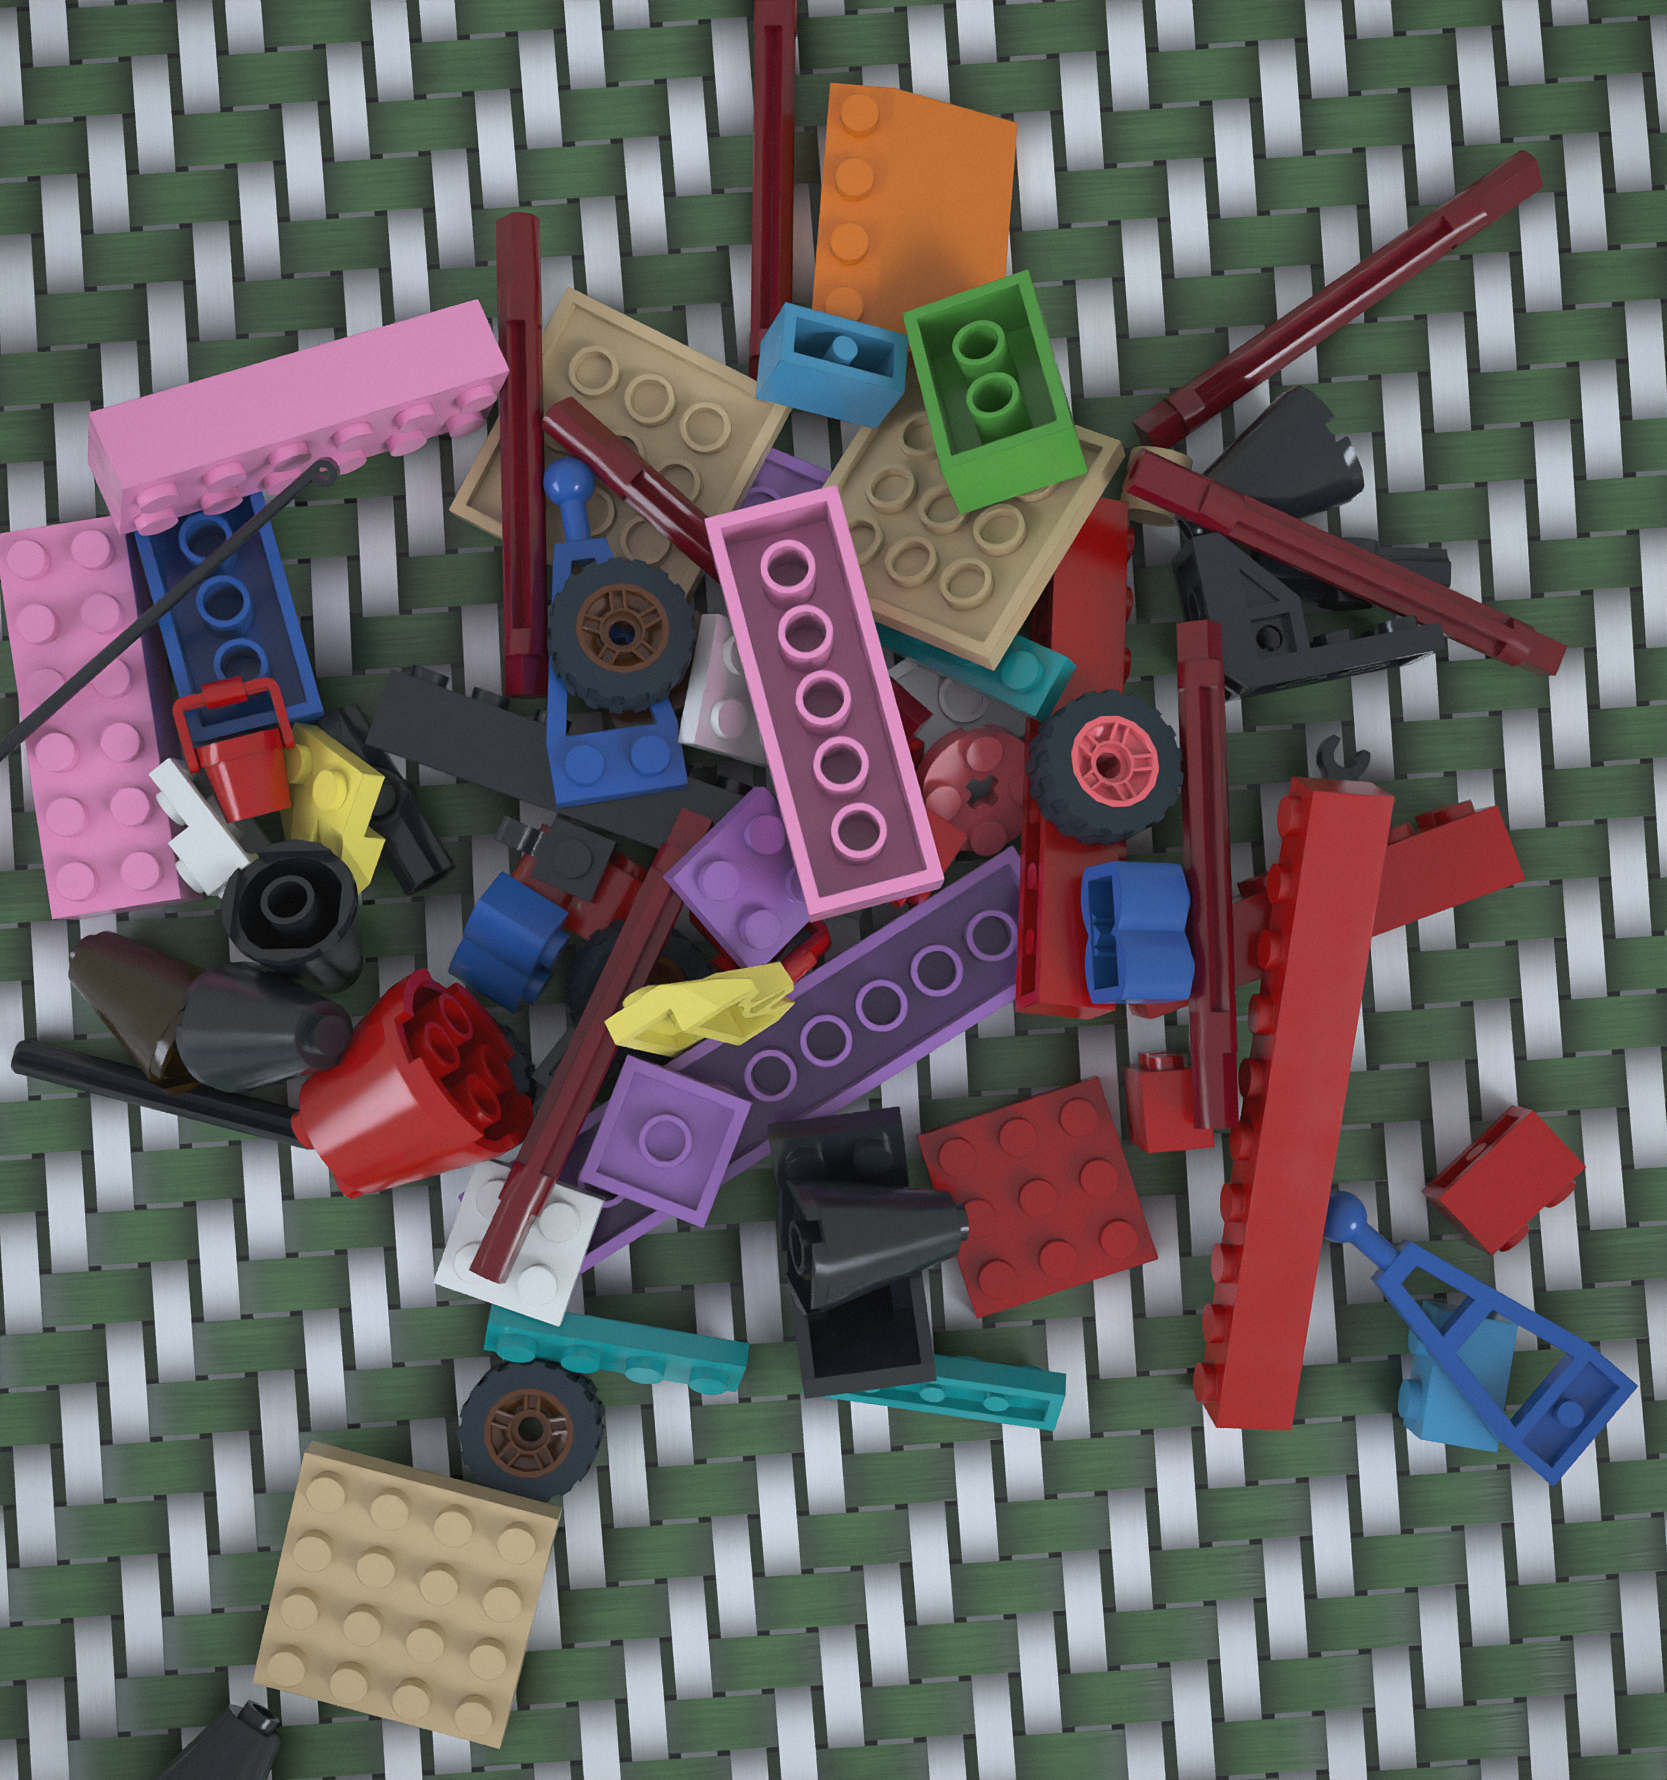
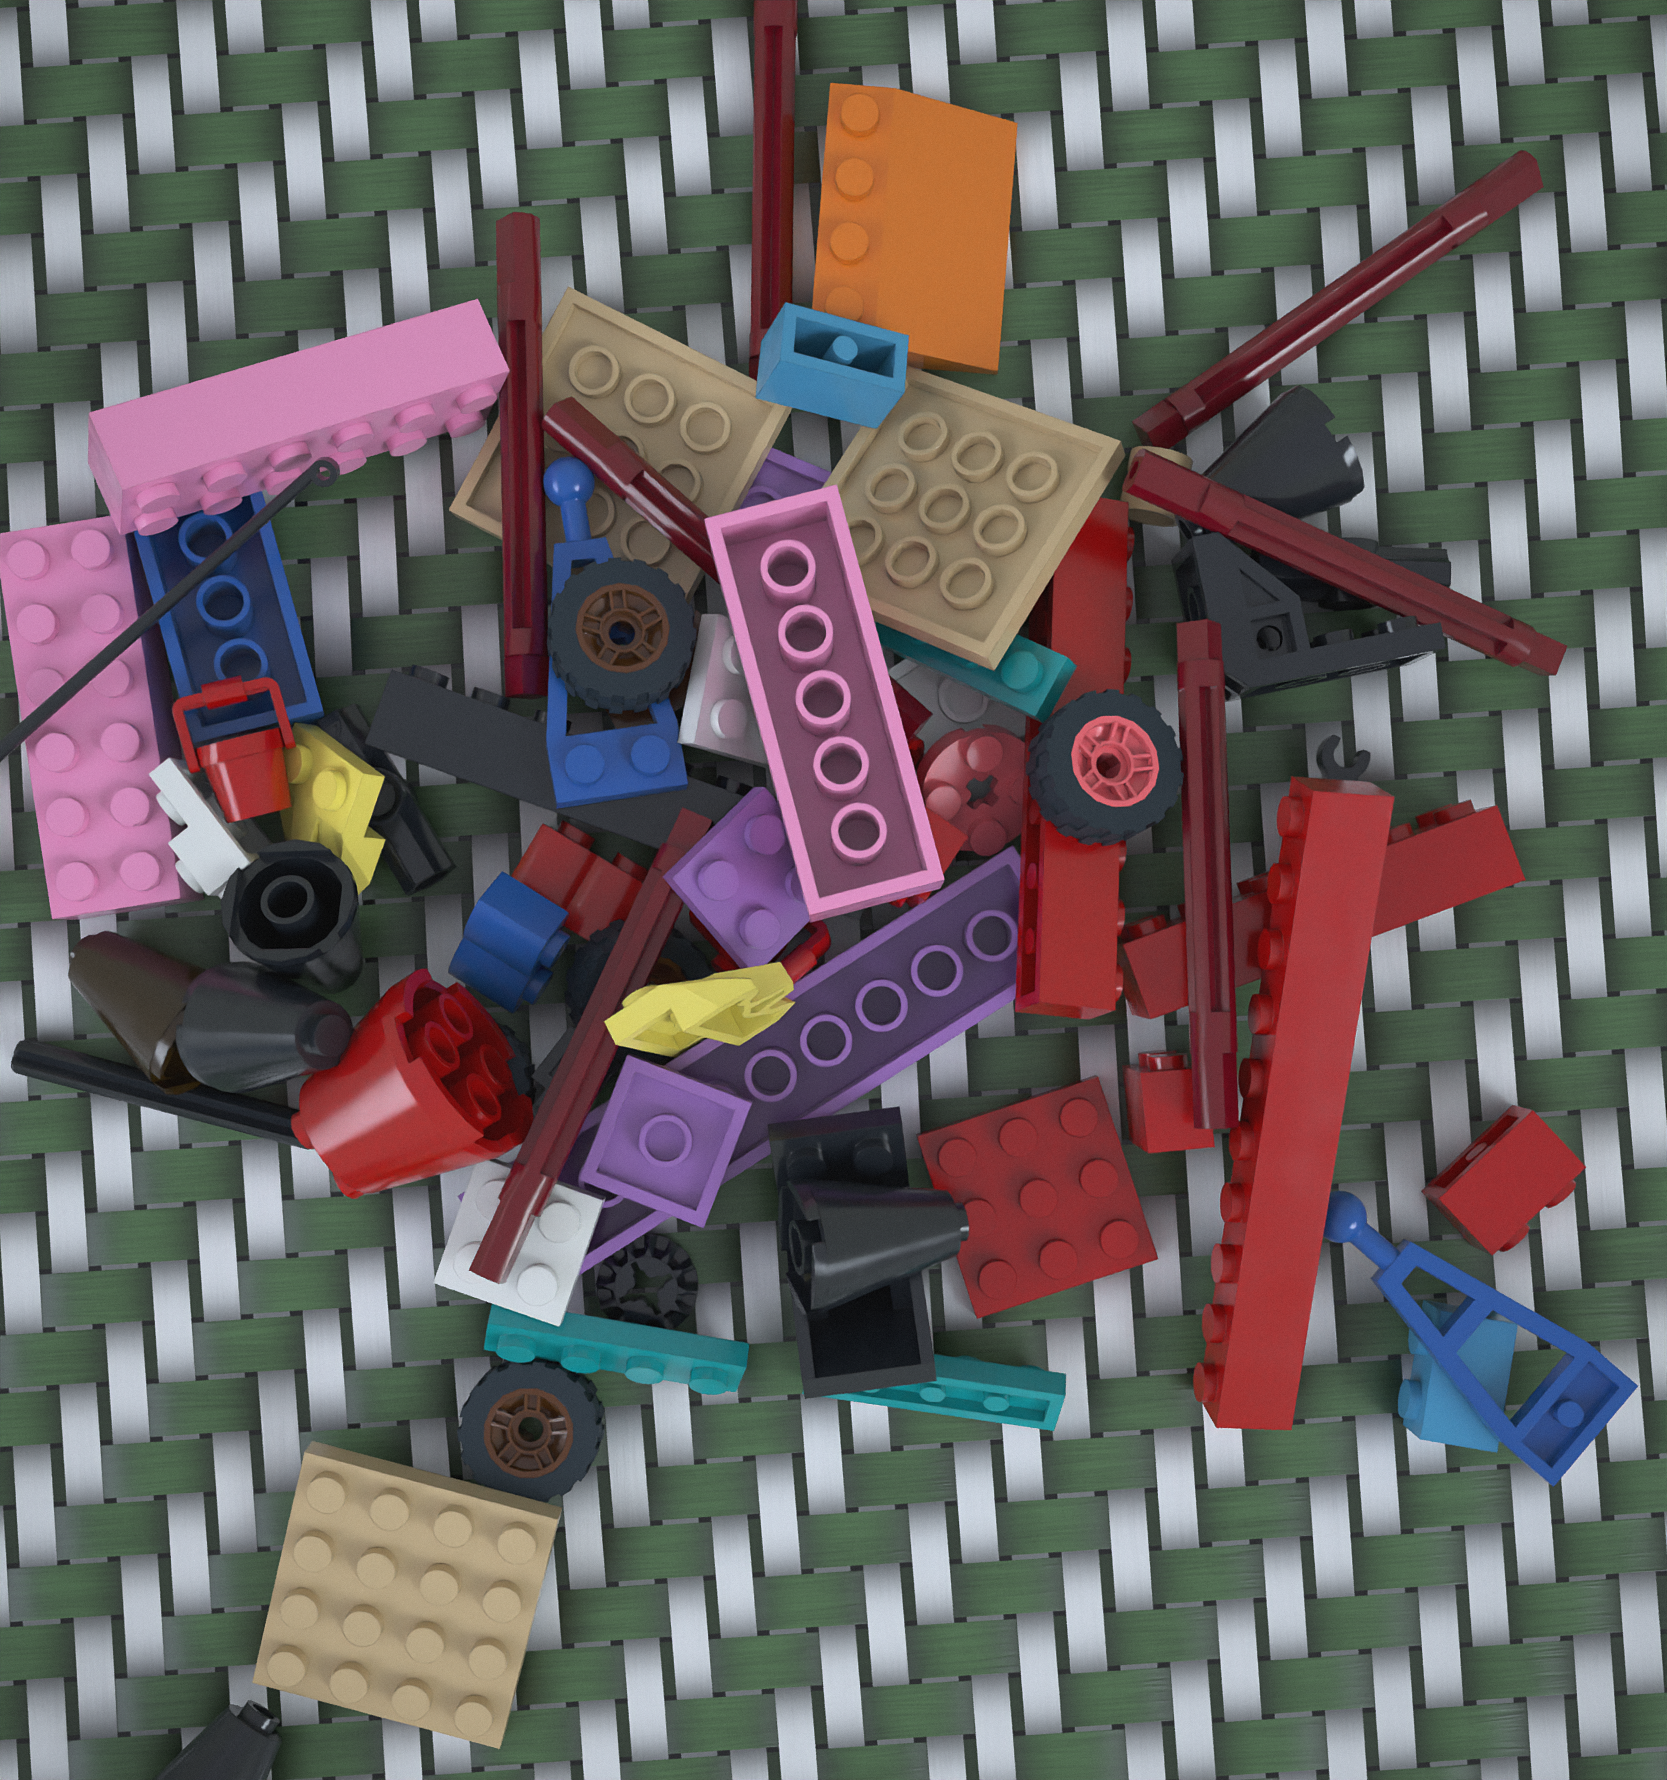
black plate [494,815,618,903] -> none
bright green brick [902,269,1088,515] -> none
blue brick [1081,861,1195,1004] -> none
none -> black gear [596,1234,698,1330]

